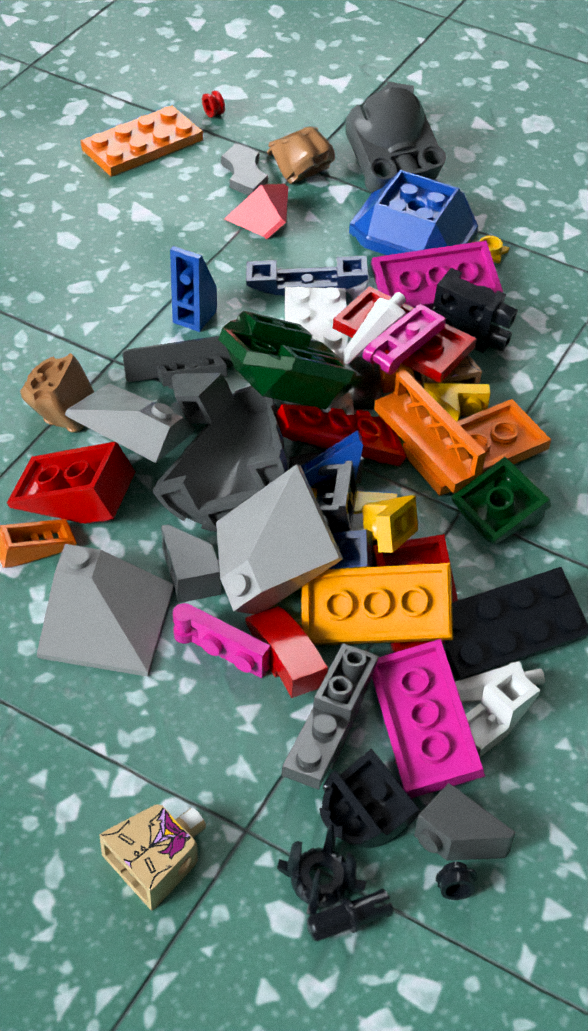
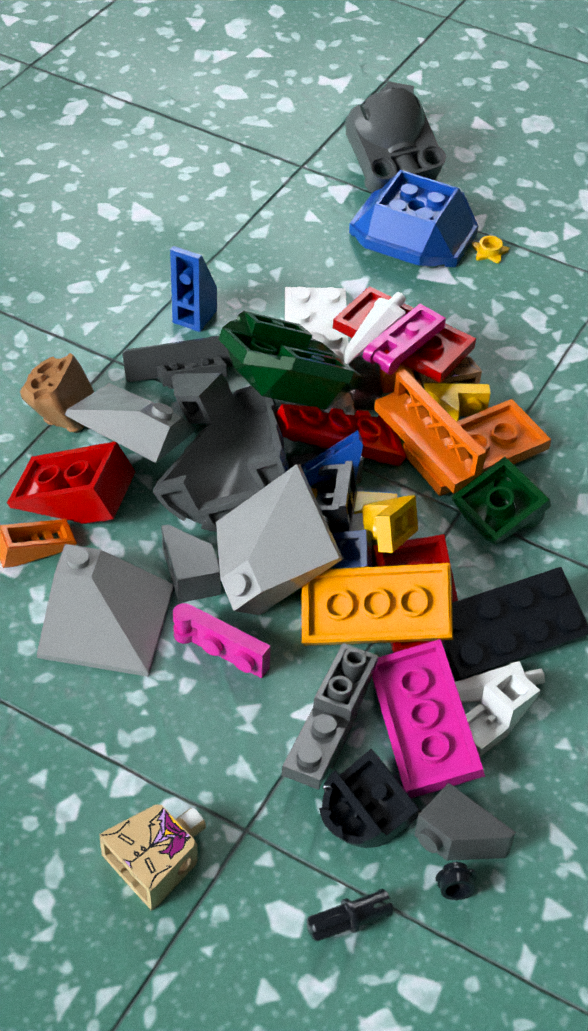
orange plate [81,105,203,177] -> none
red bush [202,90,225,118] -> none
tile [221,143,268,195] -> none
slope [224,184,288,239] -> none
red slope [245,606,328,698] -> none
dark blue slope [246,256,368,296] -> none
medium nougat piece [267,126,335,184] -> none
black piece [277,824,367,916] -> none
dark pink plate [370,241,503,309] -> none
black hips [433,268,518,353] -> none

